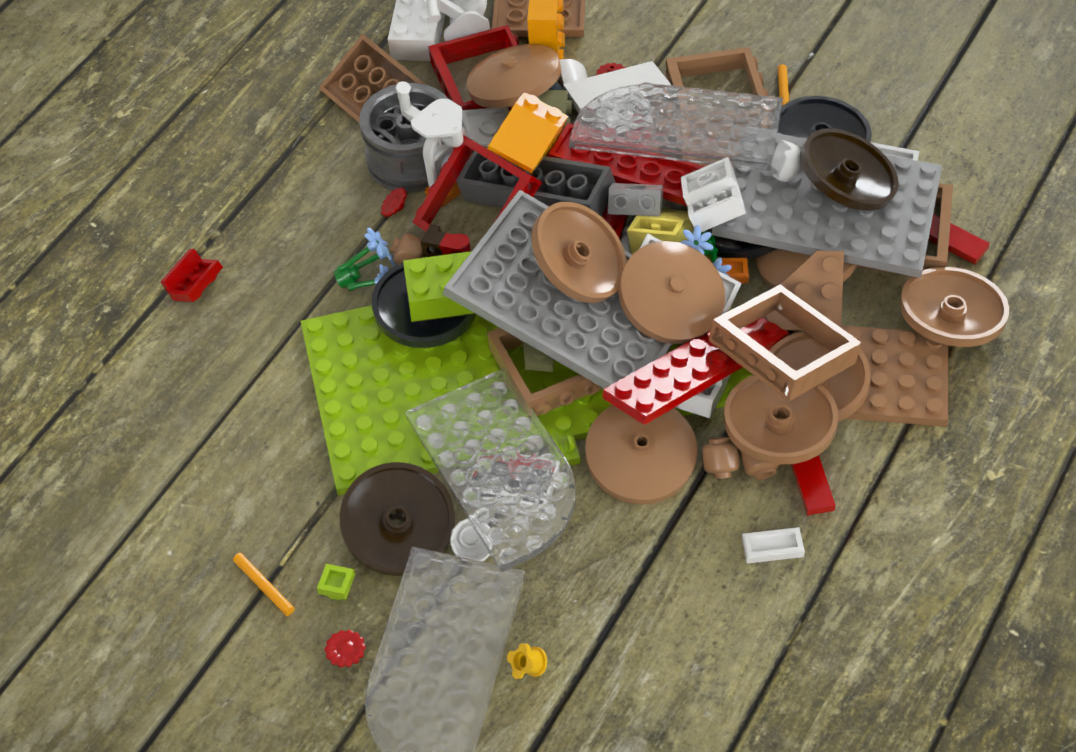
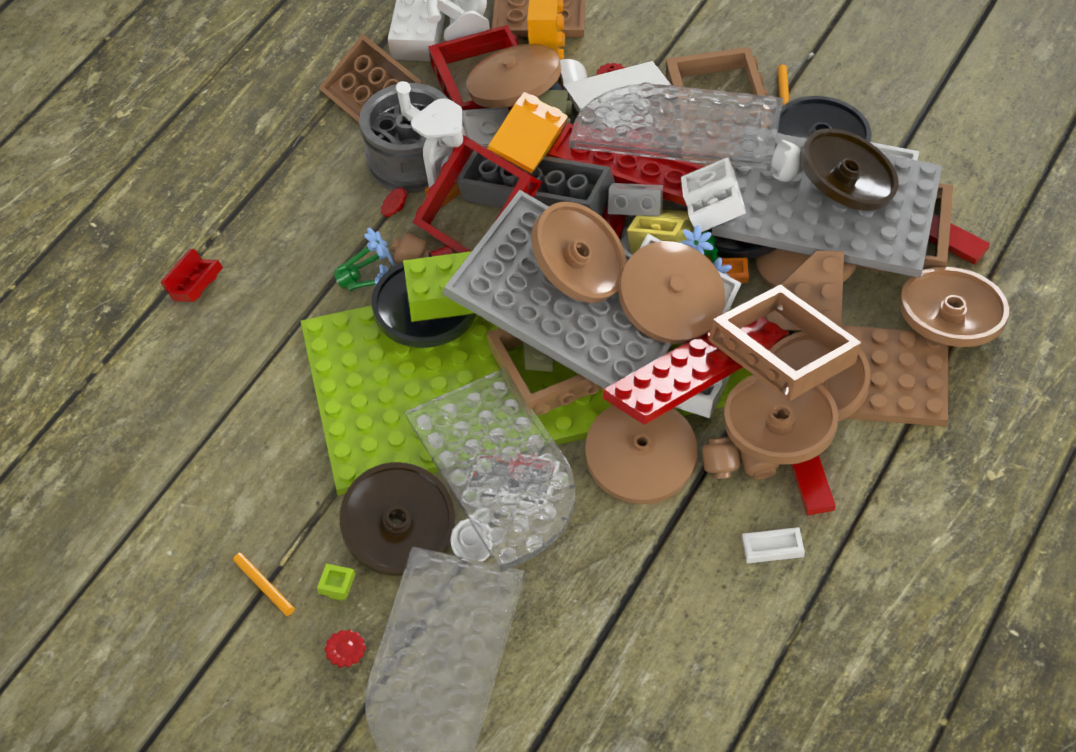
leg [420,224,471,258] -> none
yellow brick [507,643,547,679] -> none
lime tile [547,435,581,468] -> none

